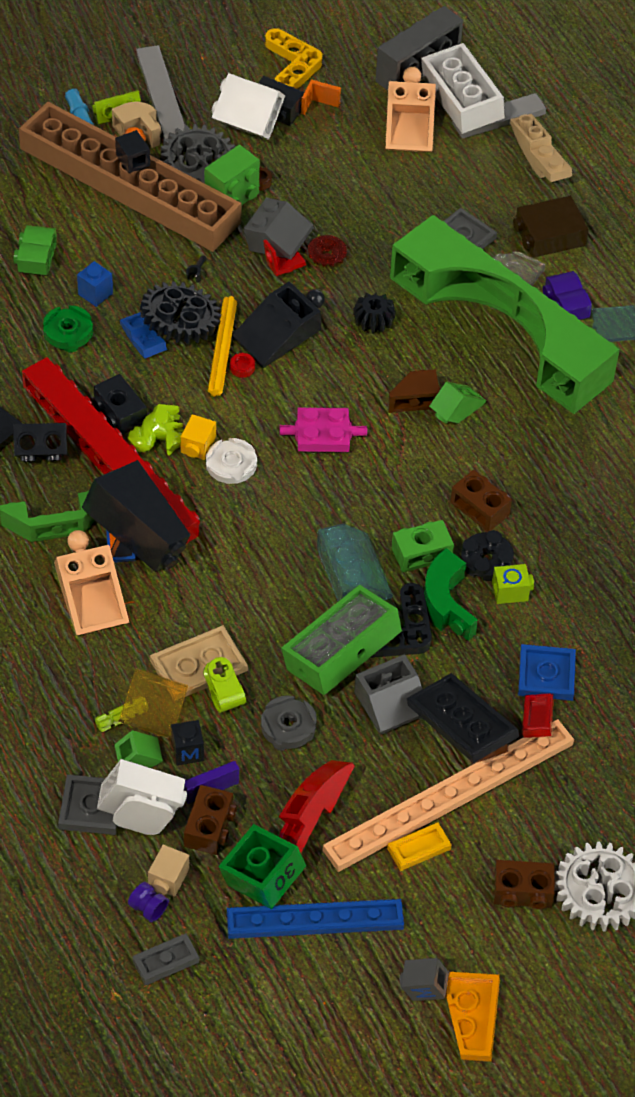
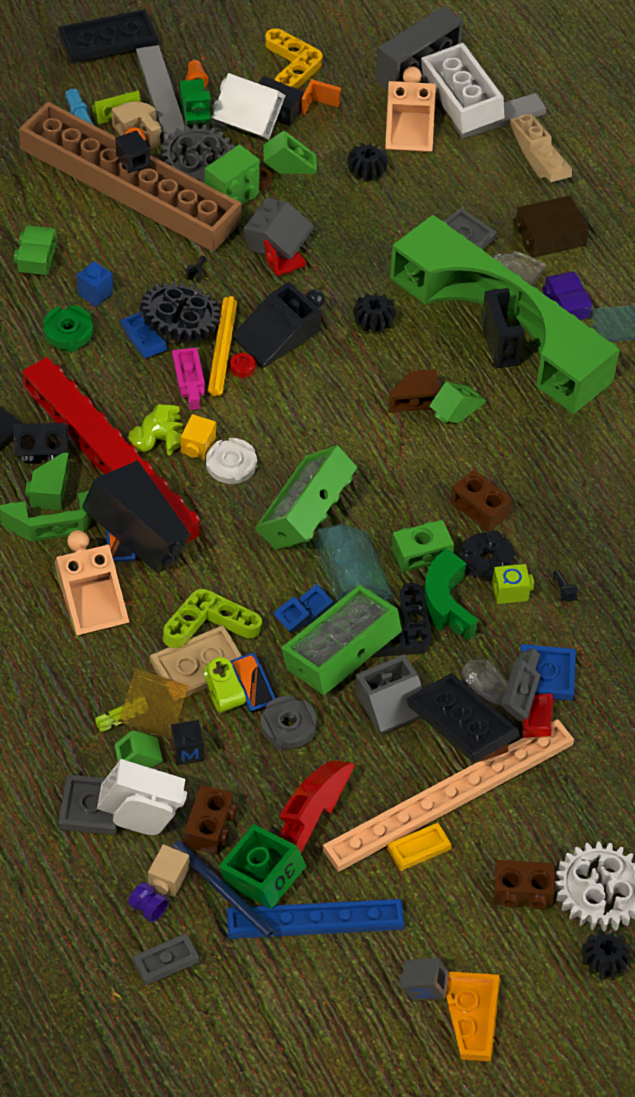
black brick [92,374,147,435] -> none
dark purple tile [184,761,239,804] -> none
dark pink plate [280,408,367,452] -> none
clear red gear [308,235,347,268] -> none
none -> bright green slope [25,453,69,510]
none -> black piece [58,9,159,63]
none -> lime beam [163,589,262,648]
none -> dark pink hinge [172,347,205,410]
none -> dark blue piece [173,840,275,939]
none -> green arch [179,79,210,126]
none -> orange cone [186,60,209,89]
none -> slope [230,652,275,712]
none -> bright green brick [255,445,357,550]
none -> bright green slope [263,131,317,174]
none -> blue slope [273,584,335,633]
none -> black gear [348,142,388,181]
none -> clear tile [462,660,508,705]
none -> black panel [481,288,524,369]
none -> dark grey hinge [501,648,540,721]
none -> black hand [553,570,578,601]
none -> black gear [581,929,632,981]

